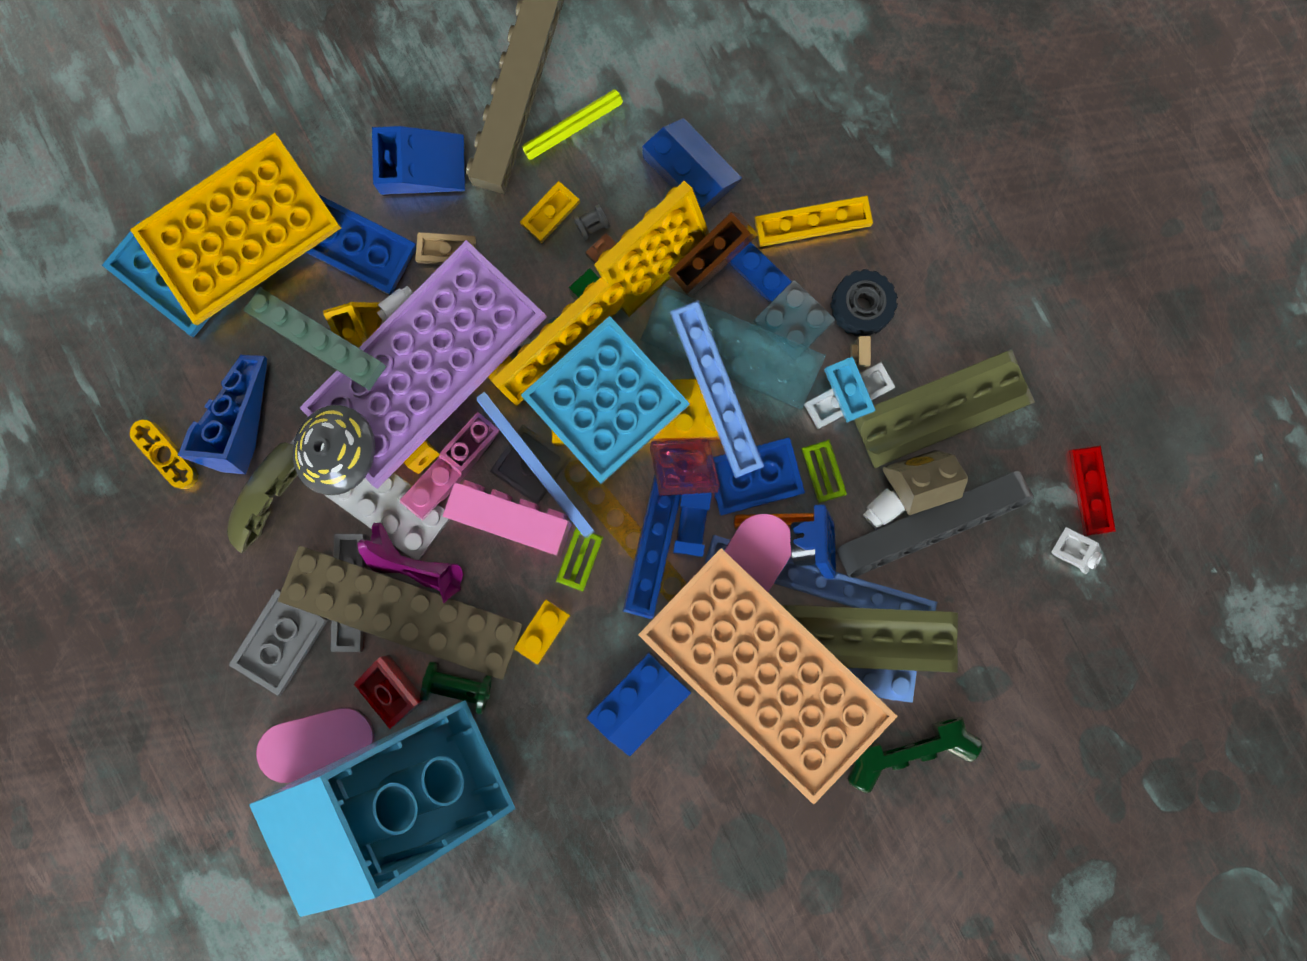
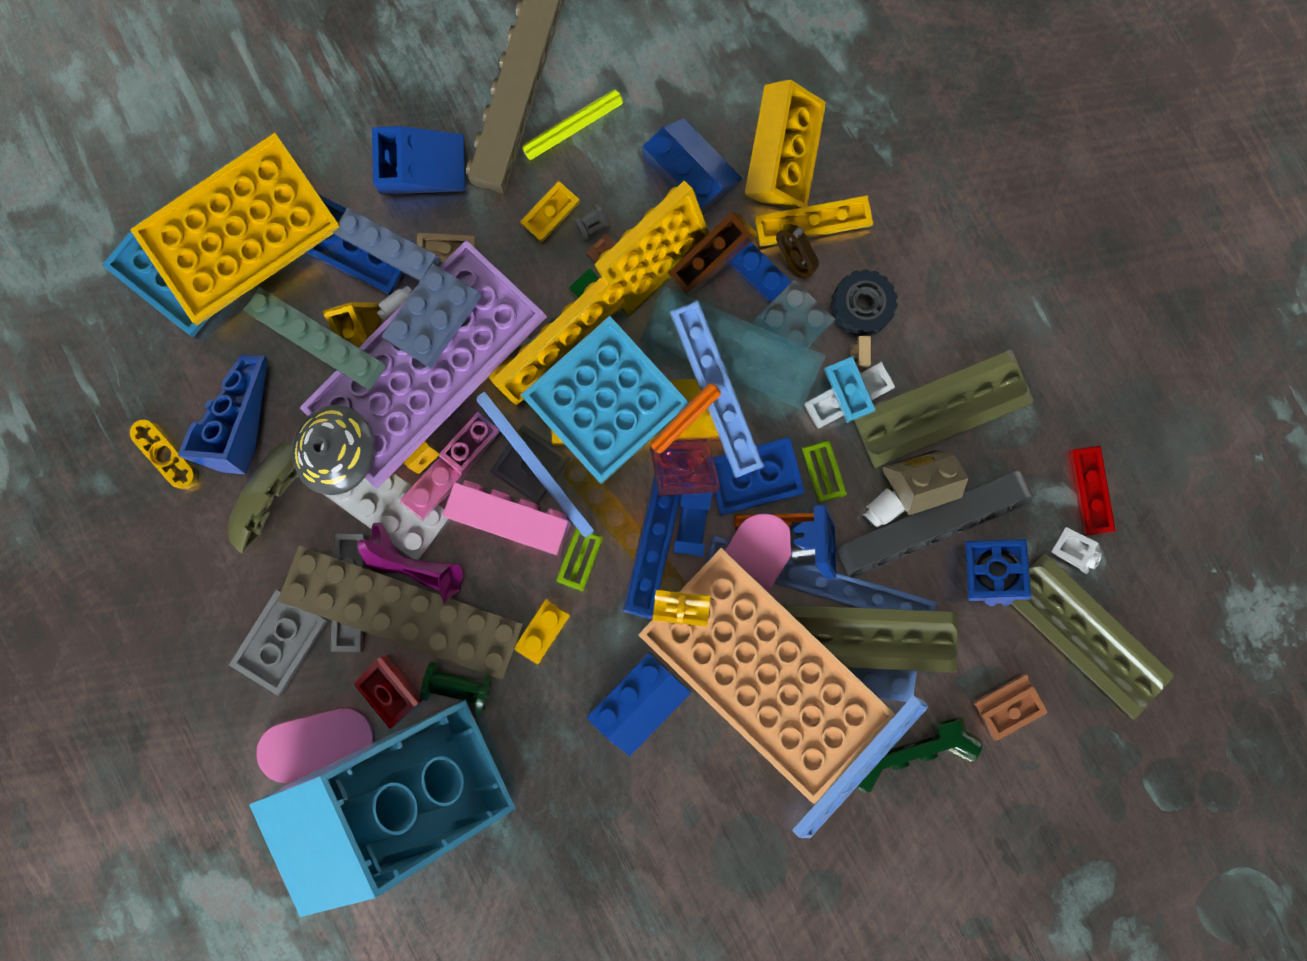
none -> sand blue plate [333,208,441,281]
none -> sand blue plate [382,264,482,369]
none -> orange axle [650,383,721,453]
none -> yellow hips [652,590,711,627]
none -> yellow slope [744,79,826,209]
none -> dark brown plate [776,224,819,278]
none -> light blue tile [792,695,928,838]
none -> blue piece [965,539,1031,606]
none -> nougat plate [973,674,1048,741]
none -> olive plate [1012,554,1174,720]

